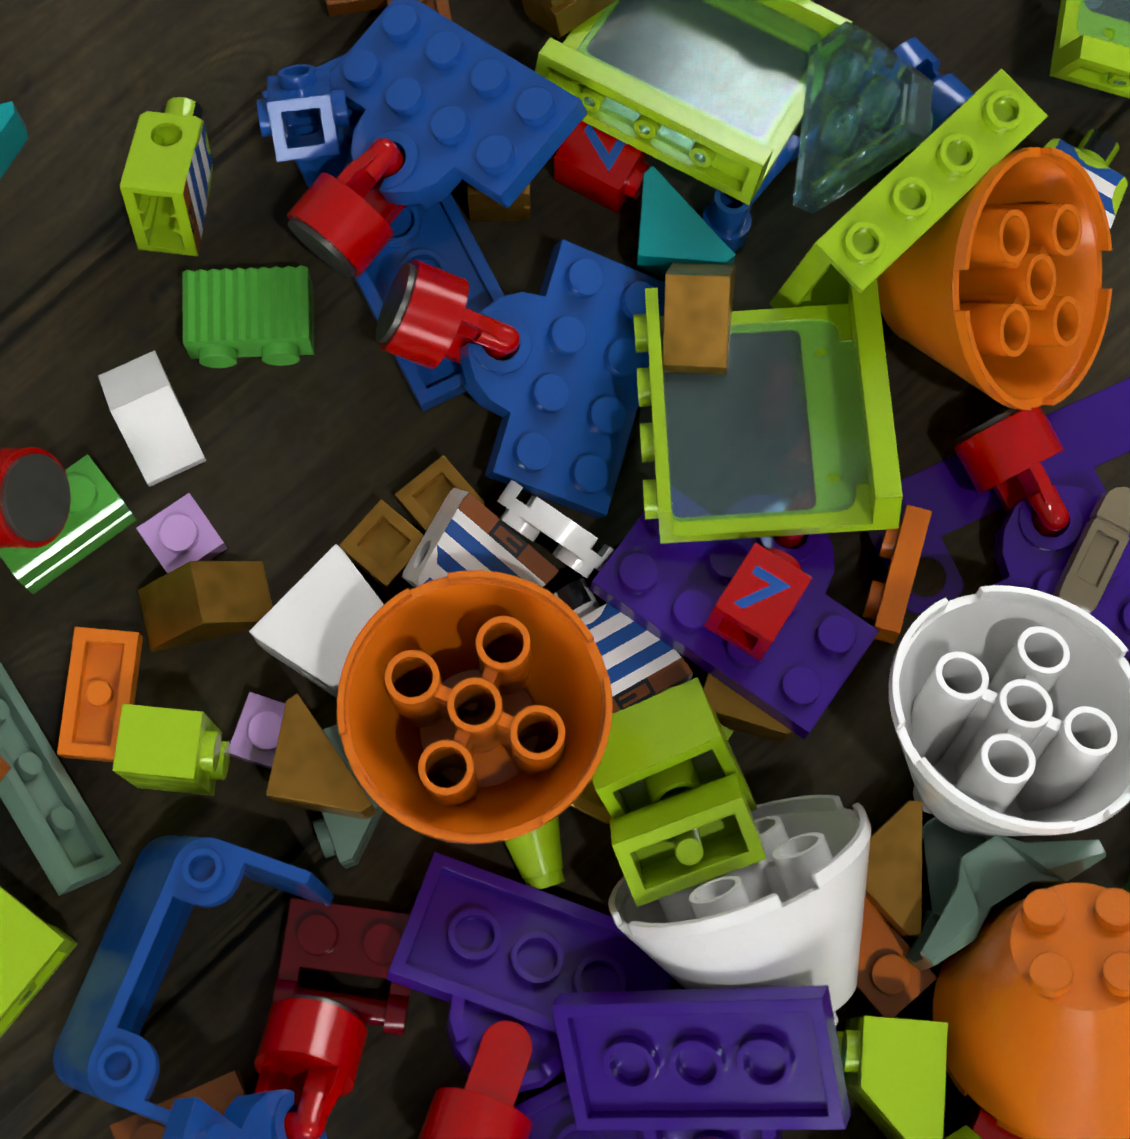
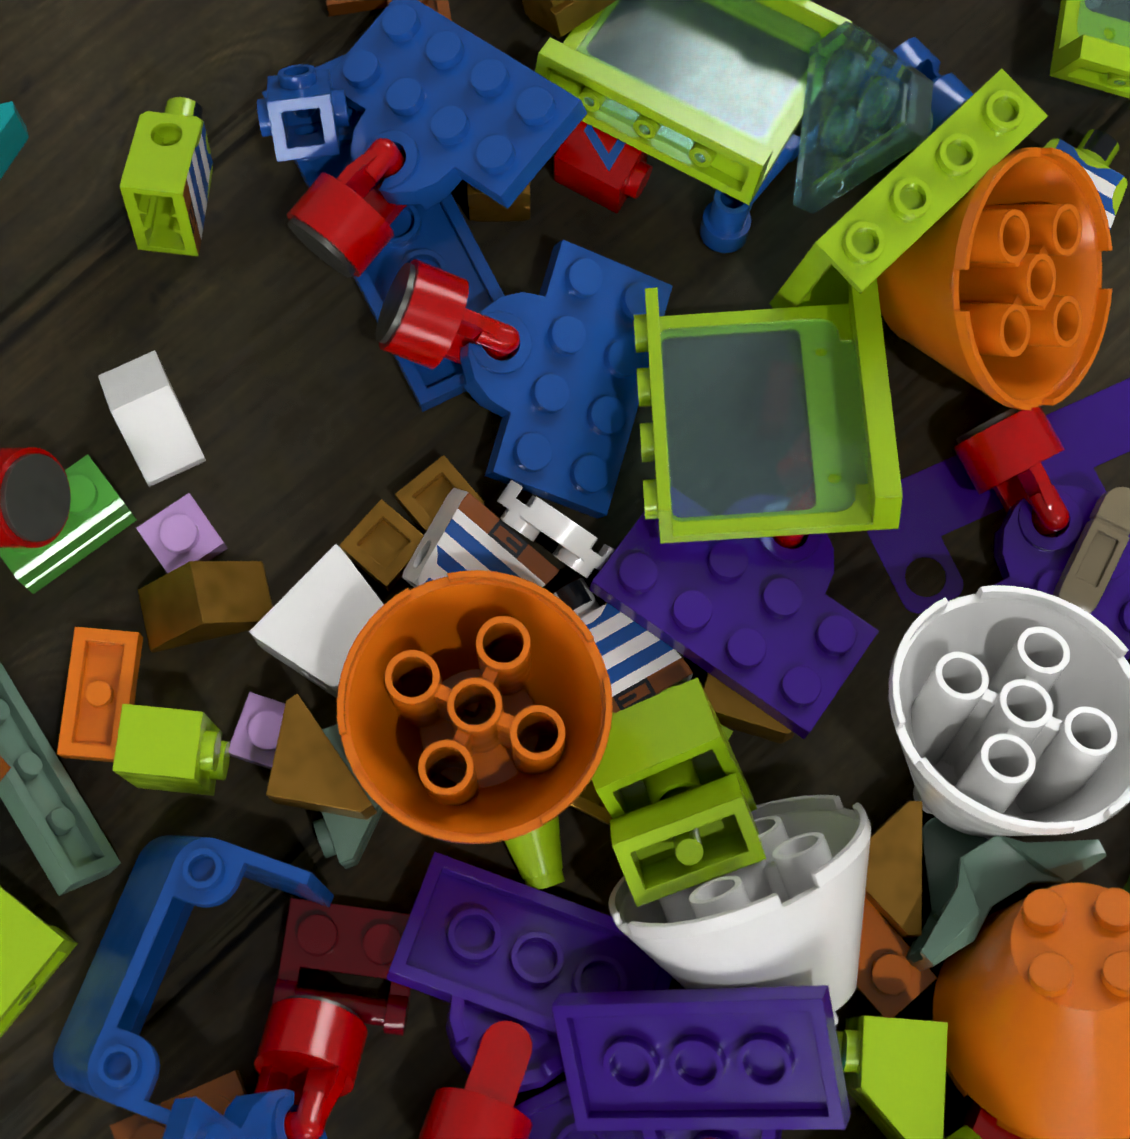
bright green brick [182,265,315,368] -> none
teal slope [636,166,736,280] -> none
pearl gold slope [662,262,735,375] -> none
red brick [704,542,813,661] -> none
orange plate [862,505,932,644] -> none

